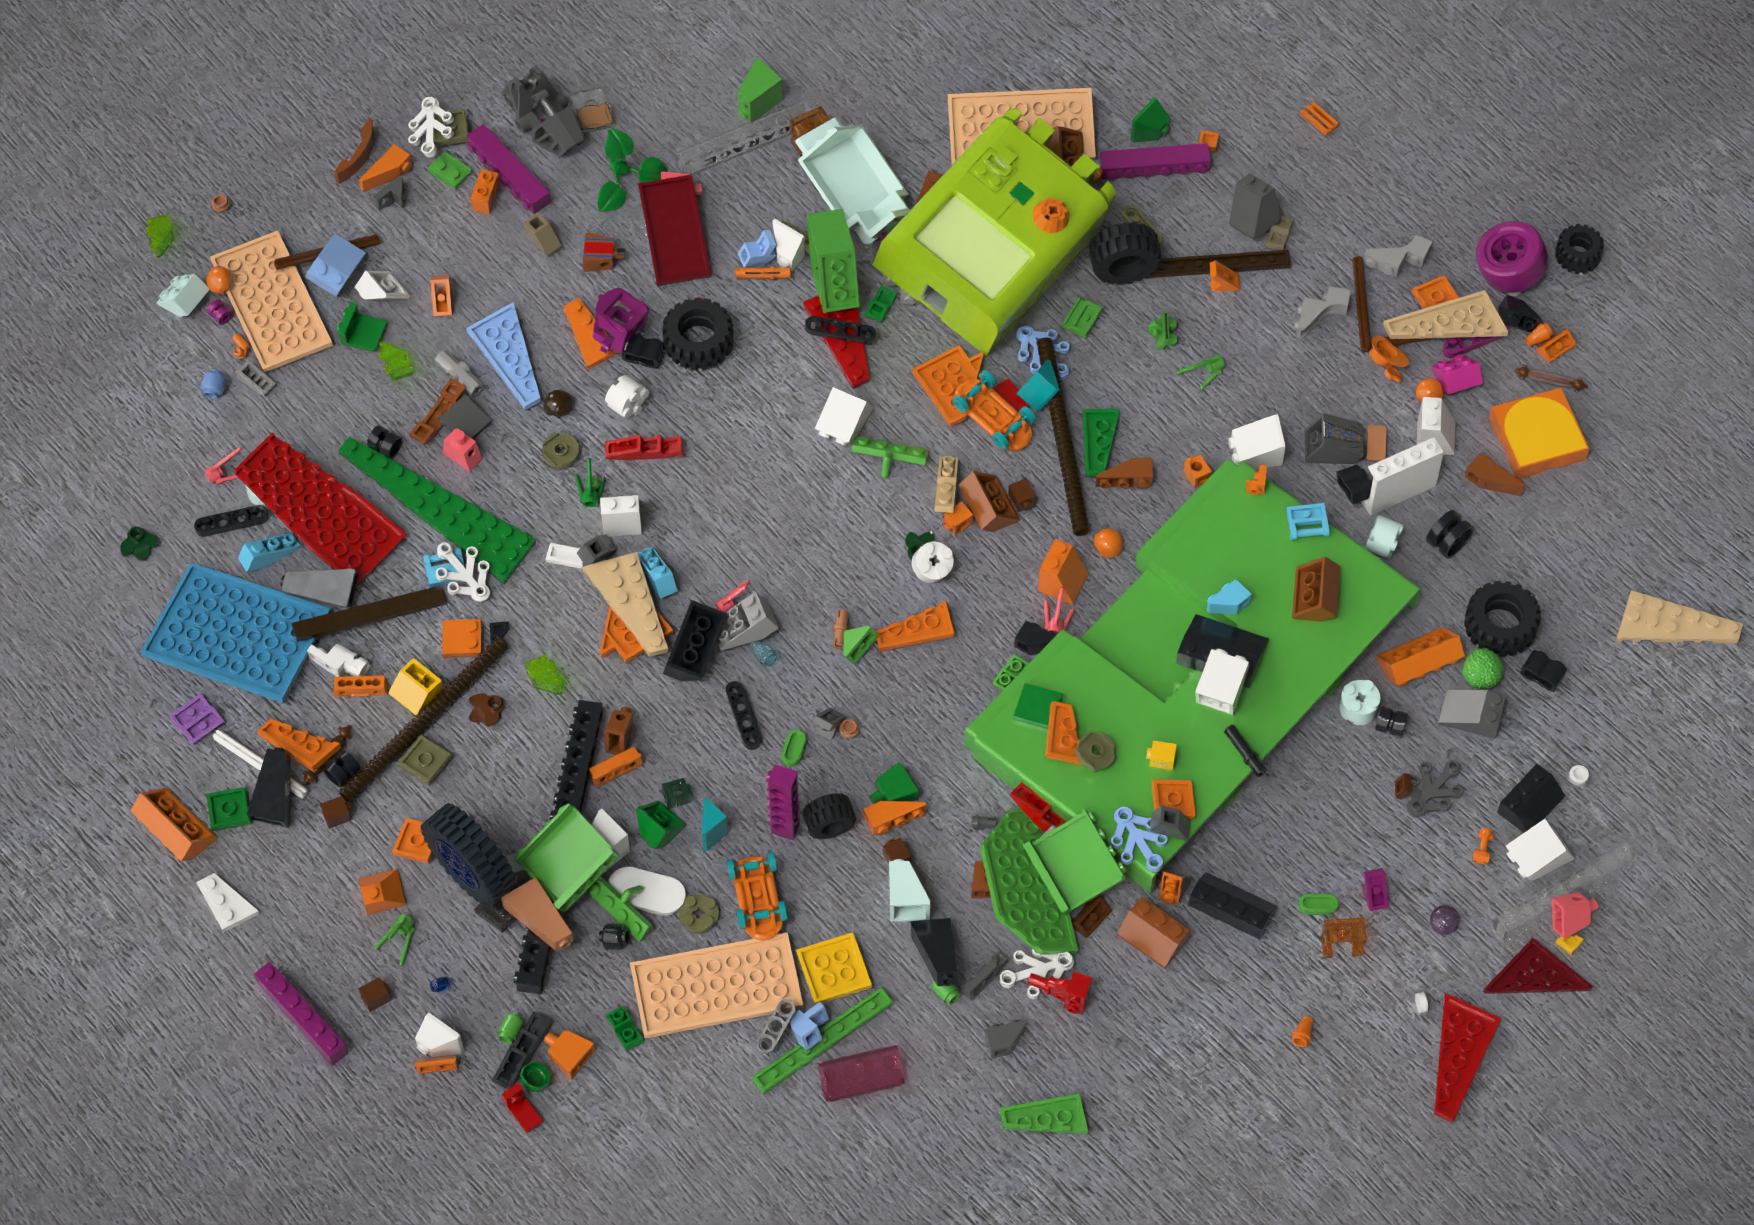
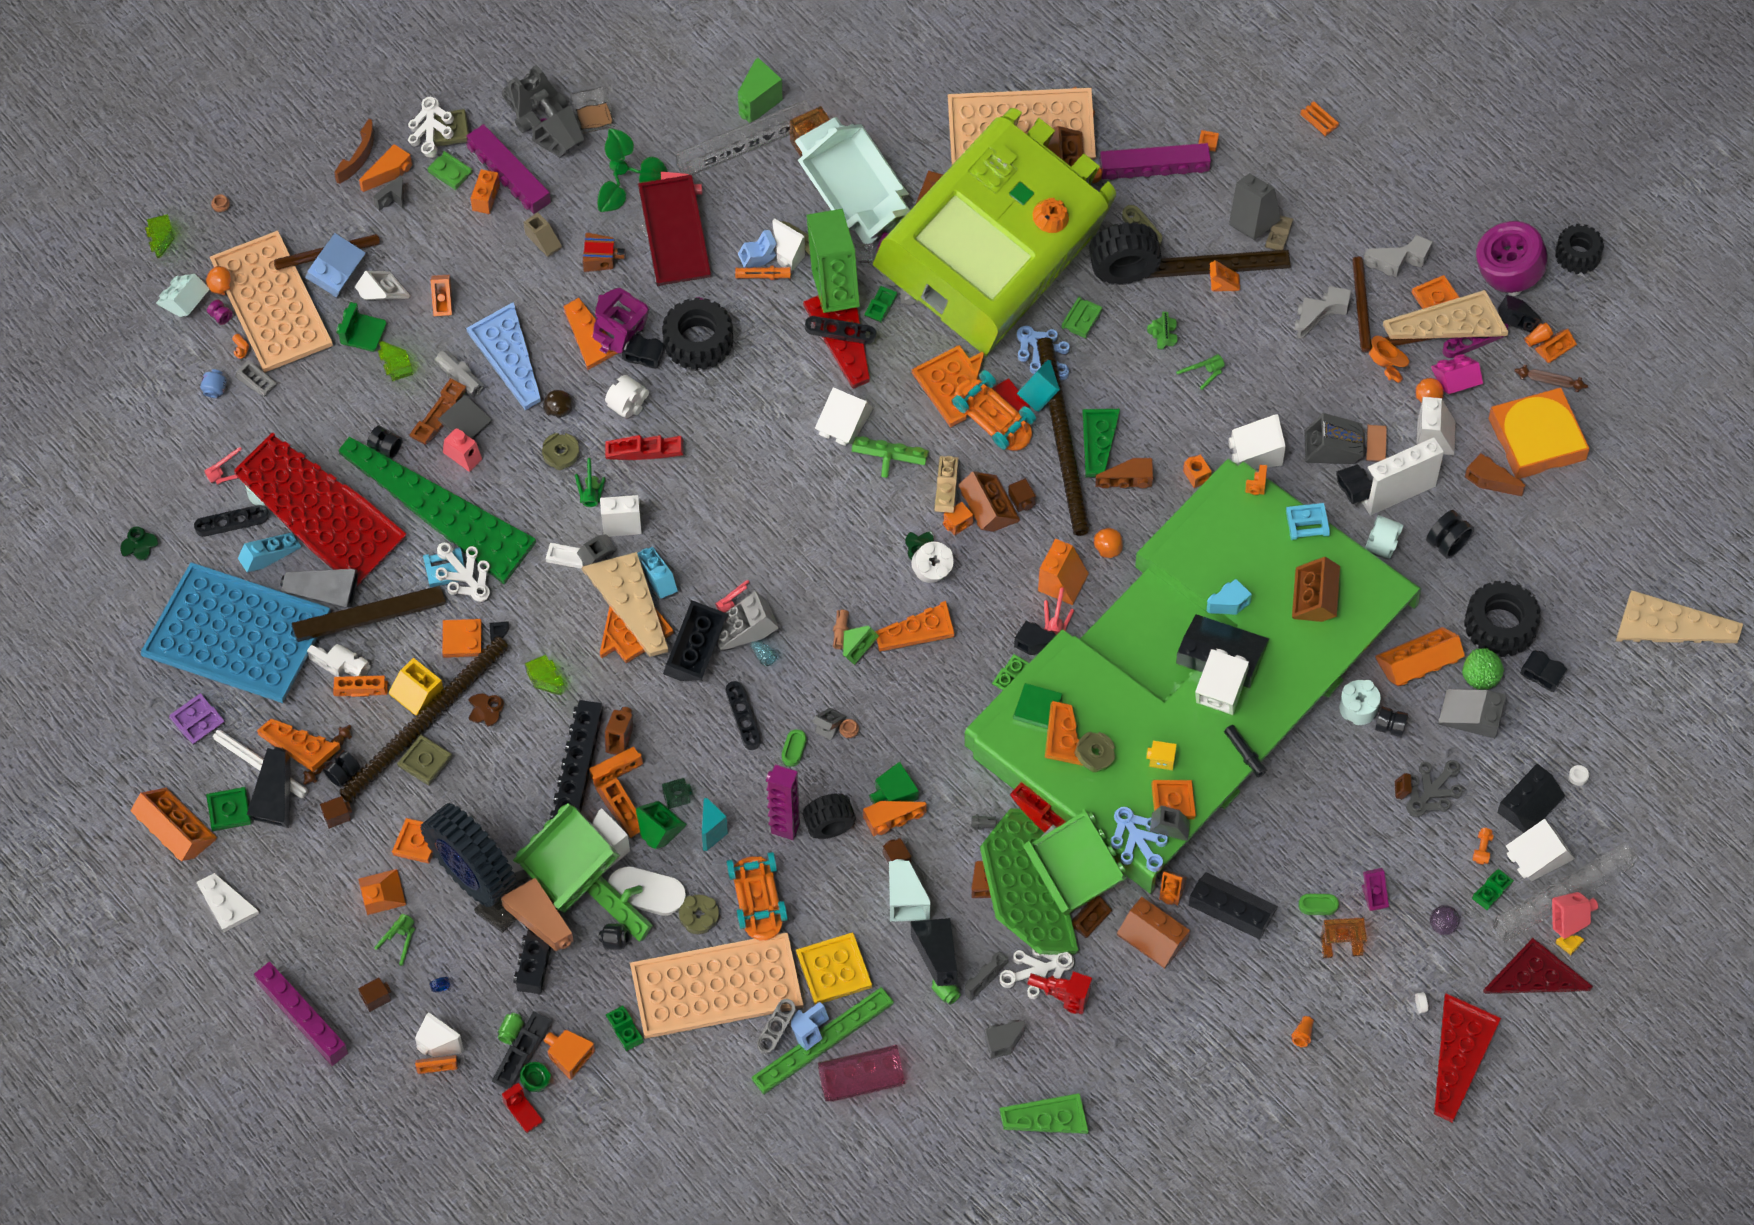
green slope [1131,97,1171,143] -> none
none -> orange slope [595,777,640,838]
none -> green slope [1472,868,1514,911]

